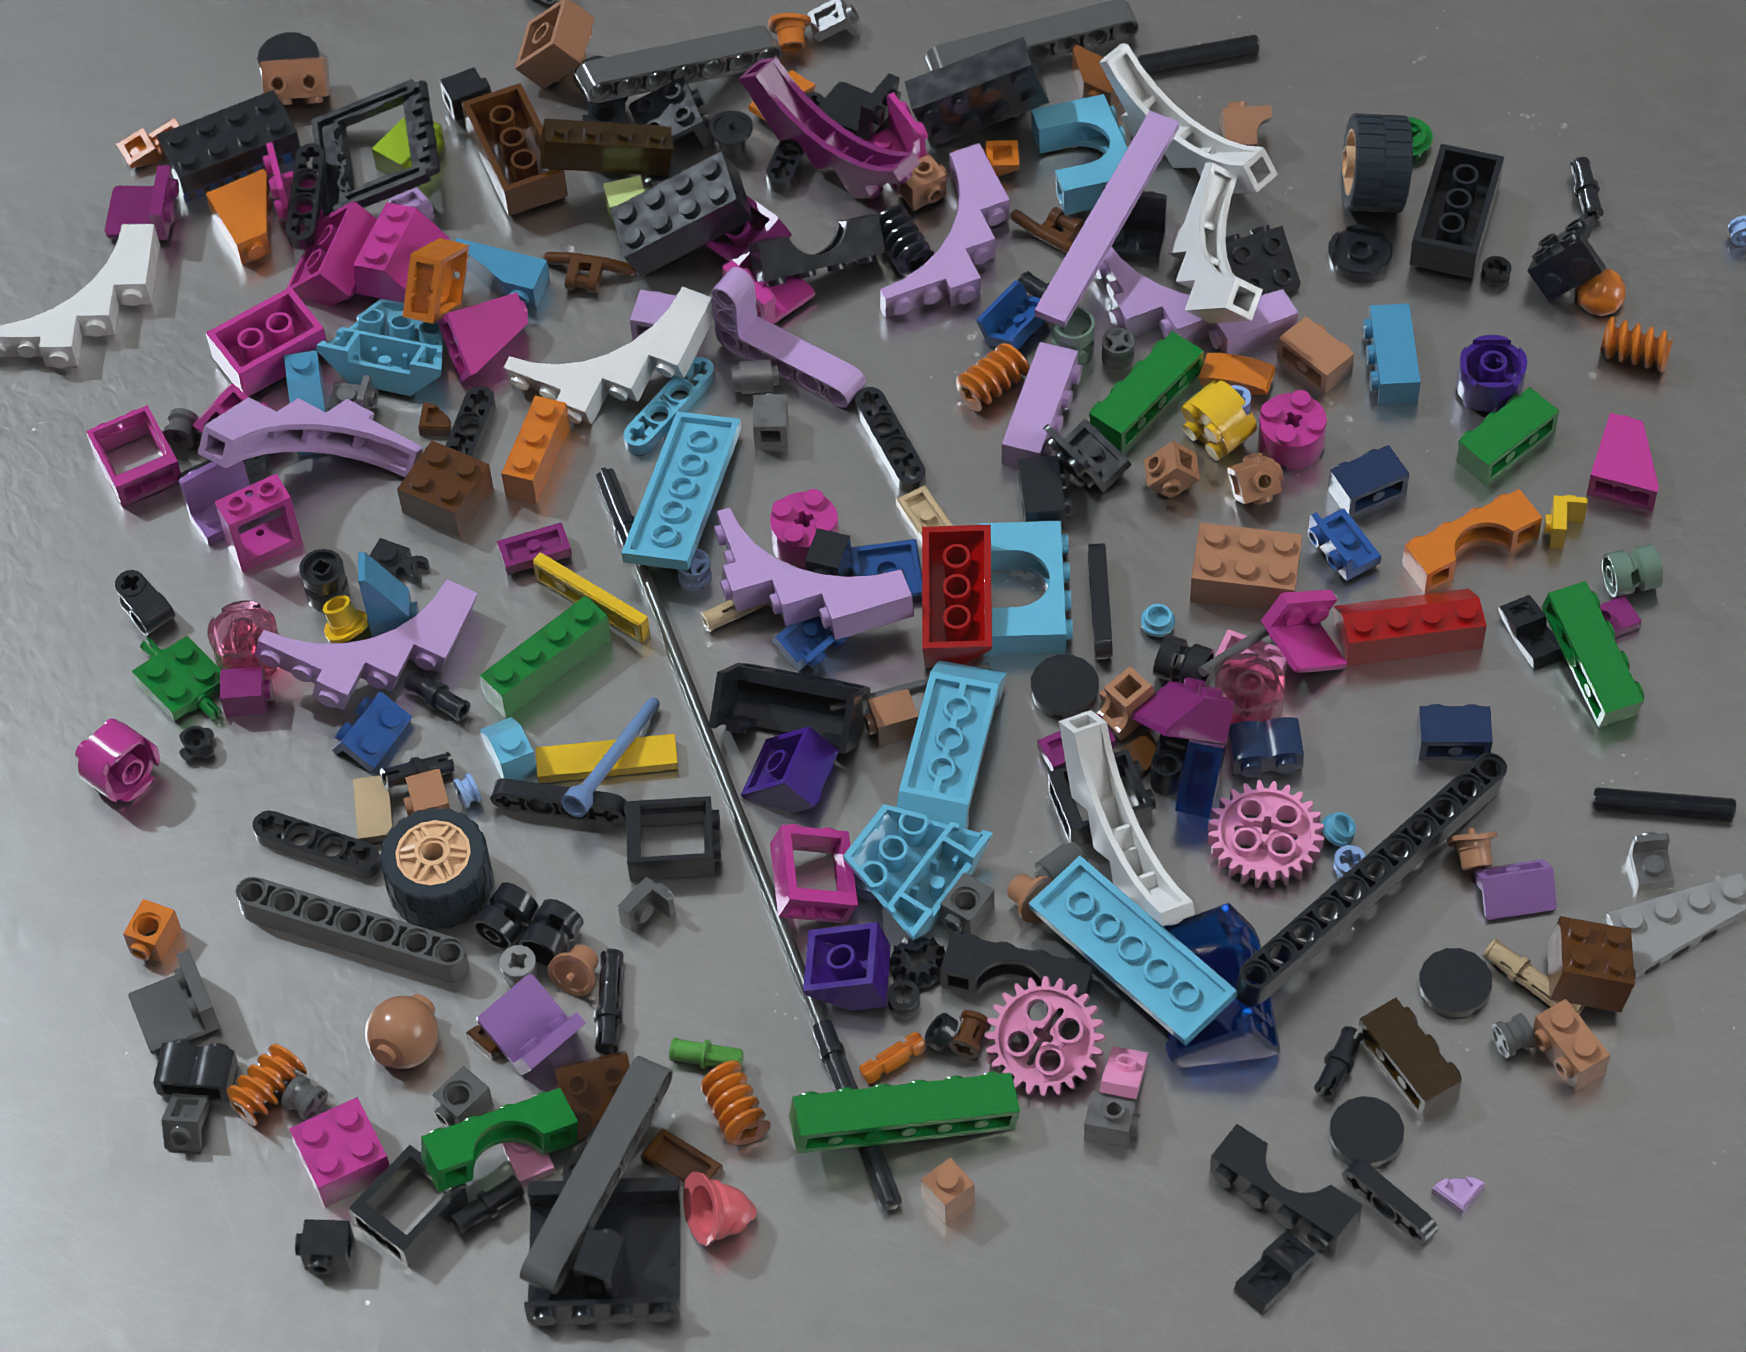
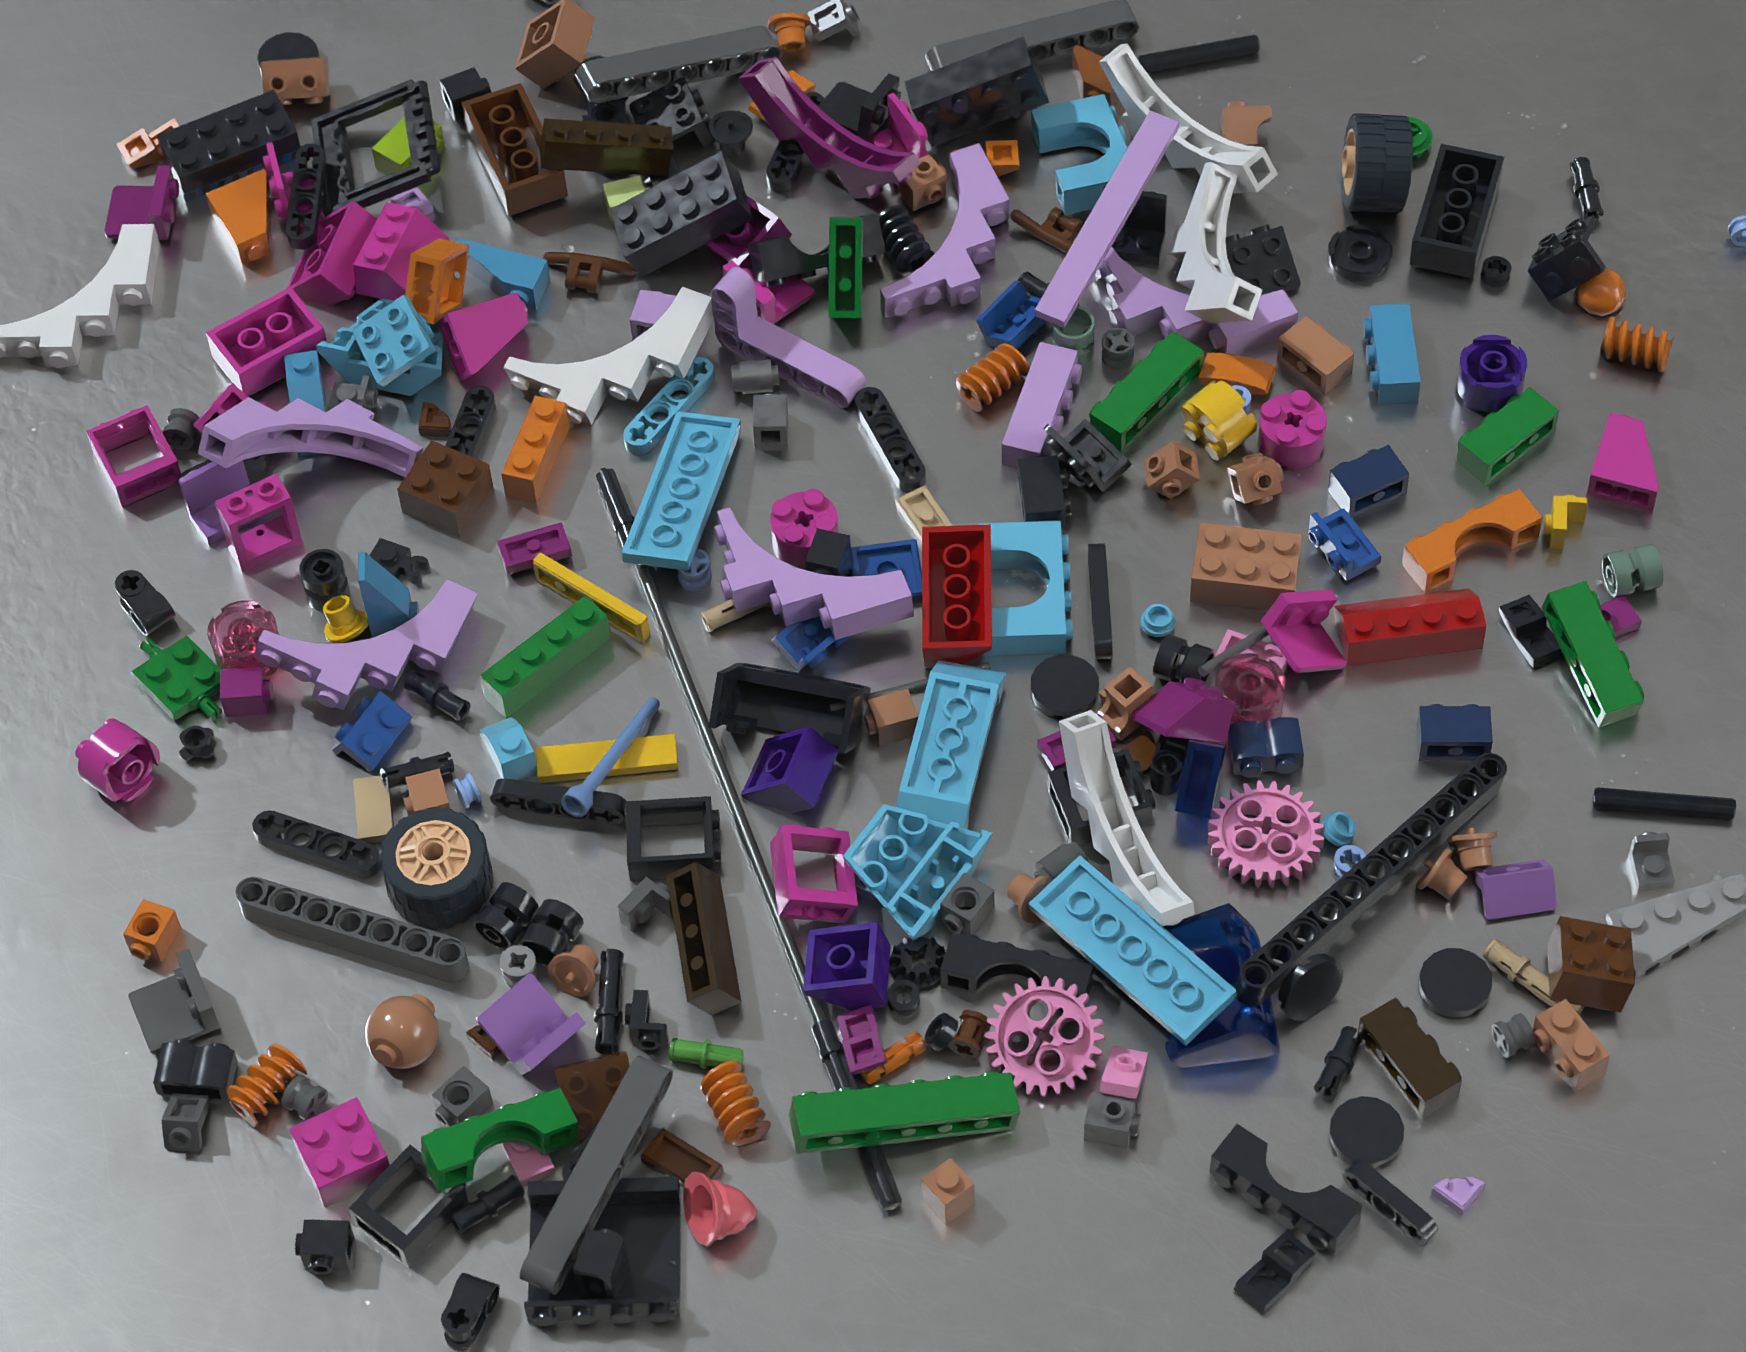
none -> medium azure plate [352,294,436,387]
none -> black piece [441,1272,500,1351]
none -> black bracket [625,990,669,1050]
none -> dark brown brick [666,862,742,1015]
none -> green brick [828,217,863,318]
none -> magenta slope [836,1005,887,1075]
none -> black tile [1278,953,1344,1020]
none -> nougat piece [1416,848,1467,900]

